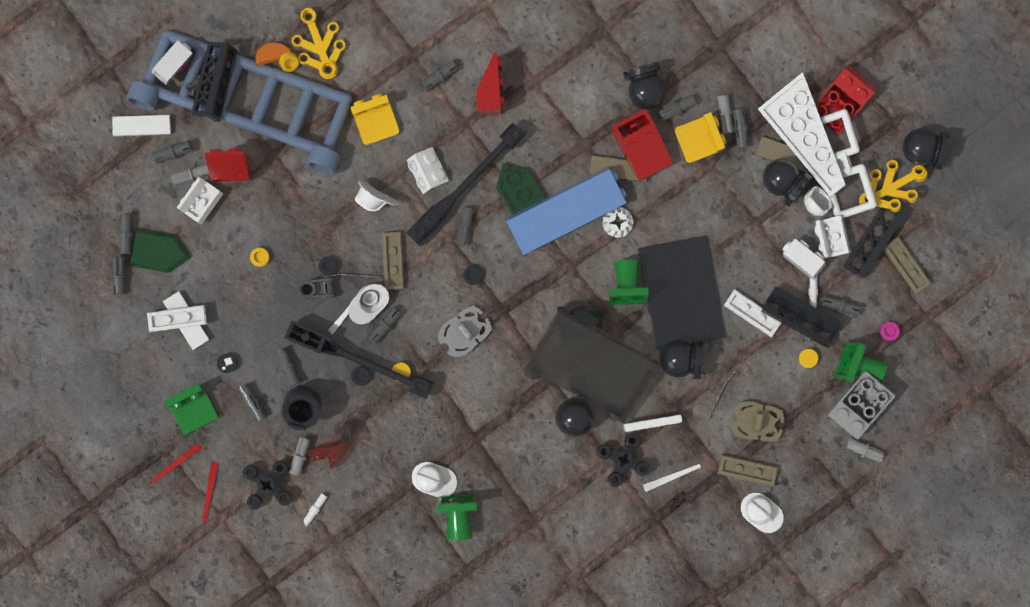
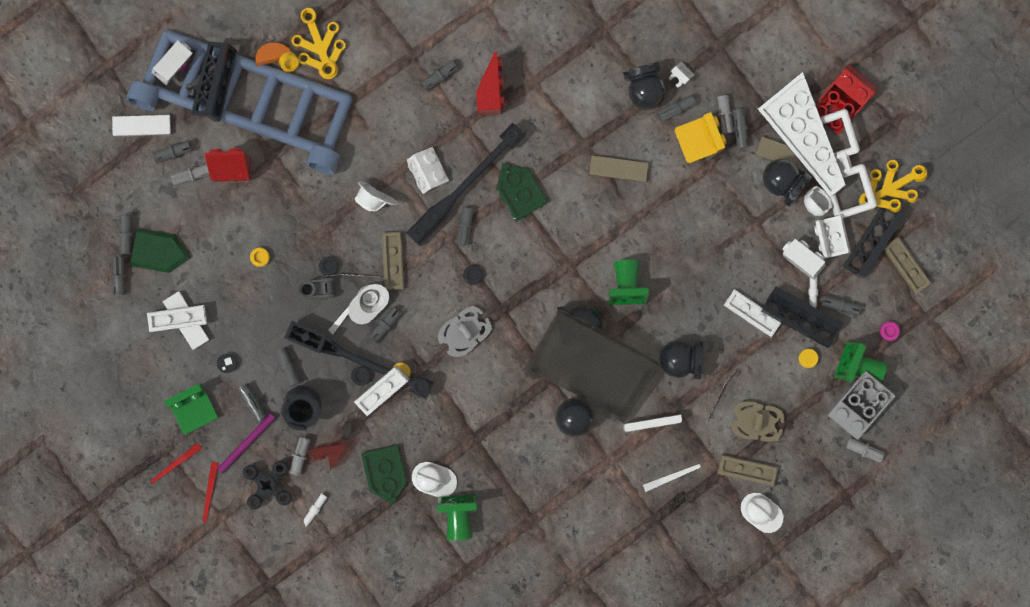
white bracket [177,177,223,225] -> none
yellow bracket [350,93,399,145] -> none
medium blue brick [505,167,627,255] -> none
black gear [596,433,651,487] -> none
white gear [603,207,633,238] -> none
red slope [611,109,673,181] -> none
black piece [638,236,725,350] -> none
black tile [902,128,950,170] -> none
none -> magenta bar [217,413,276,474]
none -> white tile [354,365,409,416]
none -> dark green tile [361,445,407,505]
none -> white tile [669,62,694,87]

